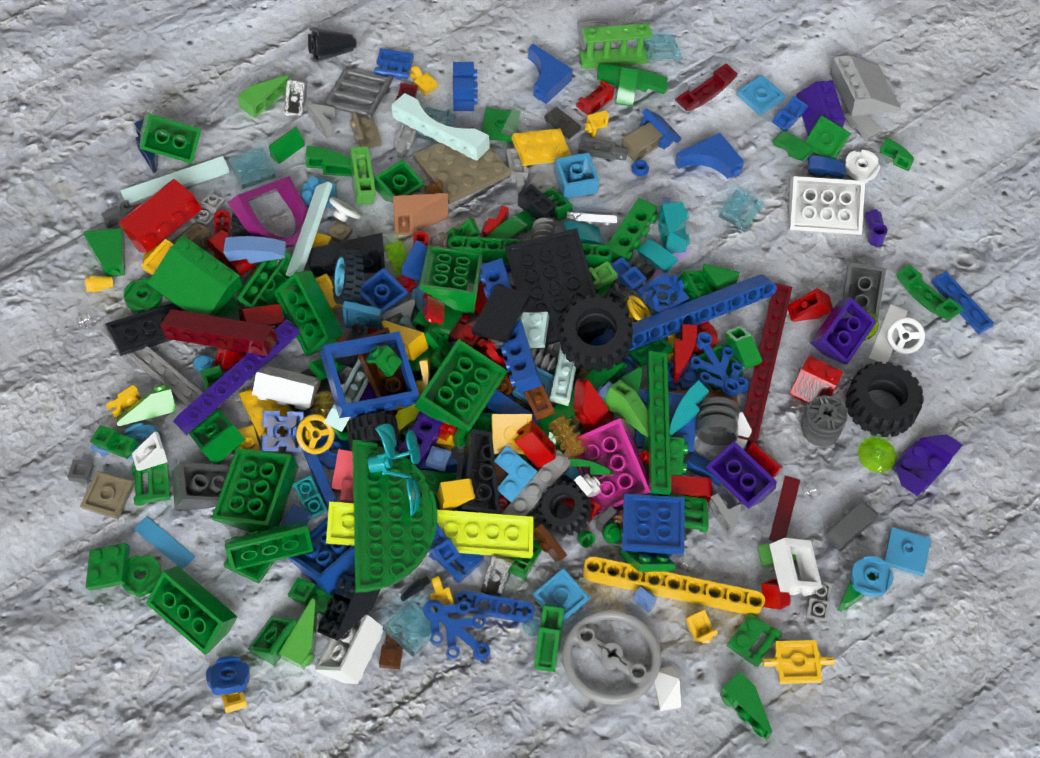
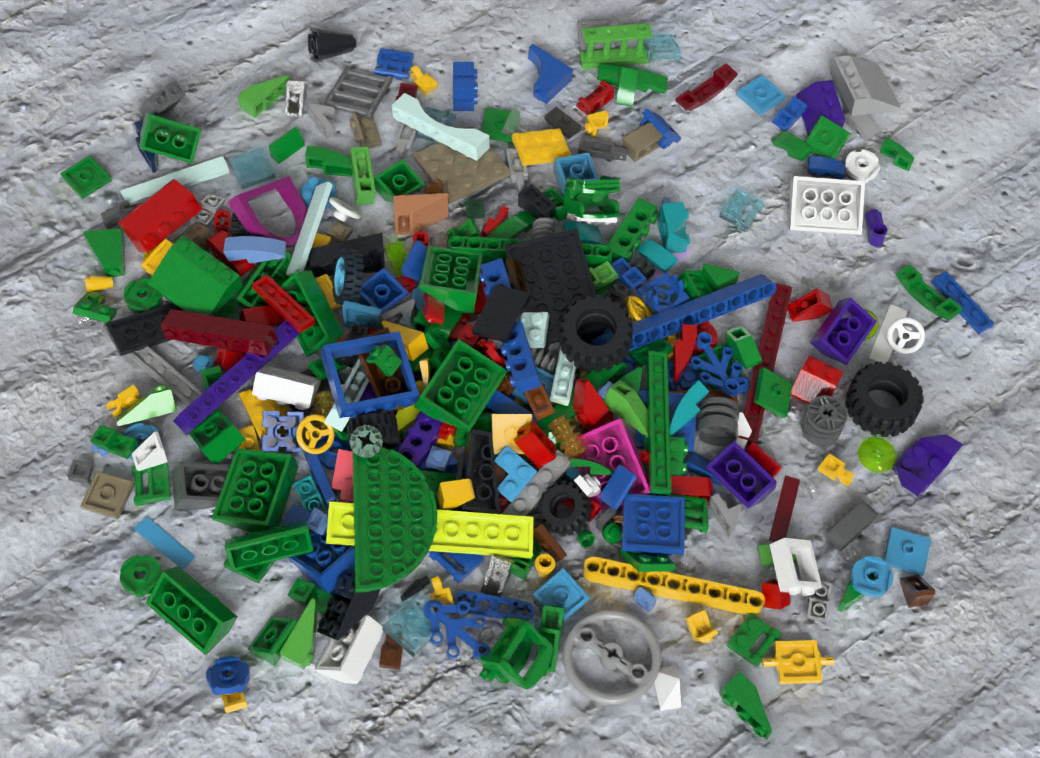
green plate [85,543,130,591] -> none
teal plant [368,424,421,516] -> none
blue slope [429,523,461,567] -> none
blue plate [631,160,649,177] -> none
blue arch [675,133,744,179] -> none
dark grey slope [842,262,887,323] -> none
none -> green plate [60,155,112,199]
none -> green plate [73,292,117,323]
none -> dark grey window [139,80,186,117]
none -> red plate [252,275,315,333]
none -> medium blue plate [307,507,328,535]
none -> sand green gear [350,425,383,458]
none -> clear green bracket [463,199,485,219]
none -> green animal [478,617,553,689]
none -> dark brown tile [506,258,527,292]
none -> yellow cone [535,554,555,579]
none -> green animal [564,175,621,219]
none -> blue slope [599,464,637,510]
none -> green plate [754,367,792,418]
none -> yellow plate [818,453,854,486]
none -> reddish brown slope [900,575,935,608]

